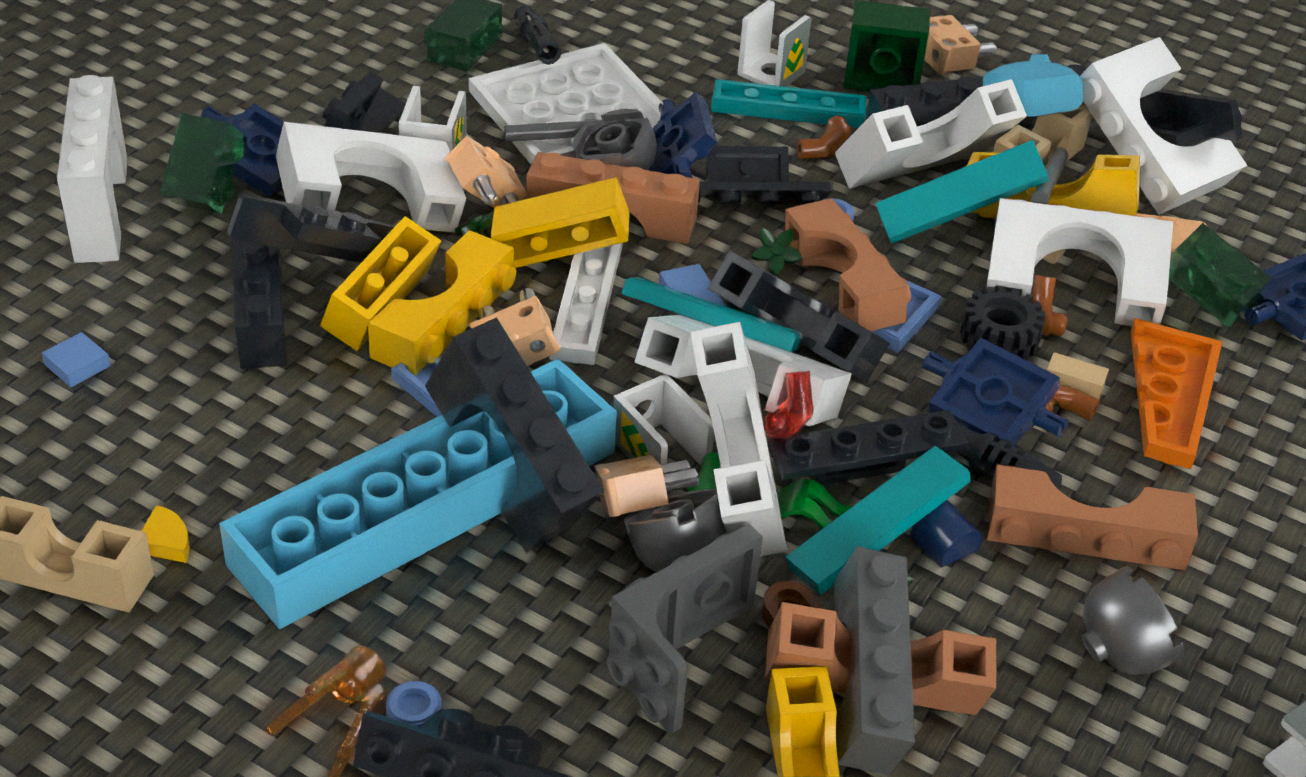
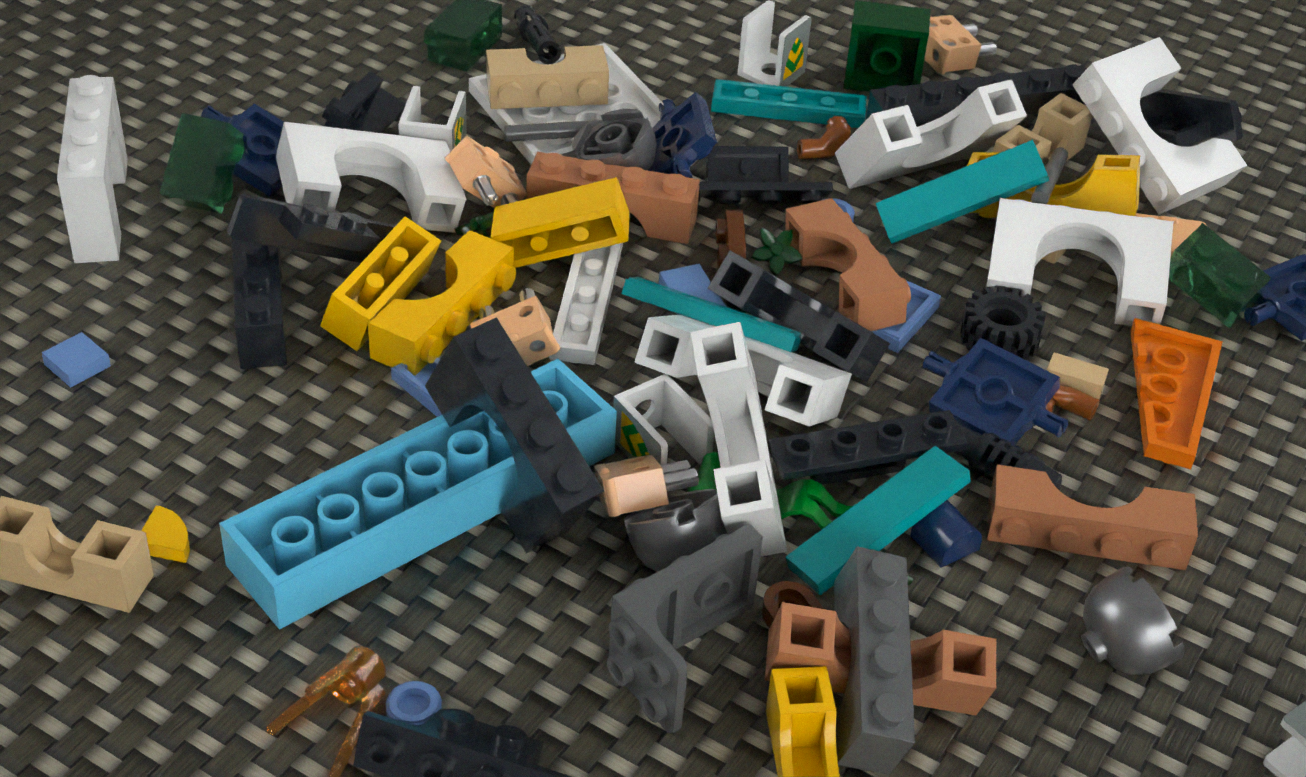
clear red arm [764,371,814,439] -> none
medium azure piece [983,54,1083,117] -> none
dark orange arm [1031,275,1067,337] -> none
none -> tan arch [486,45,609,109]
none -> reddish brown plate [715,210,746,270]

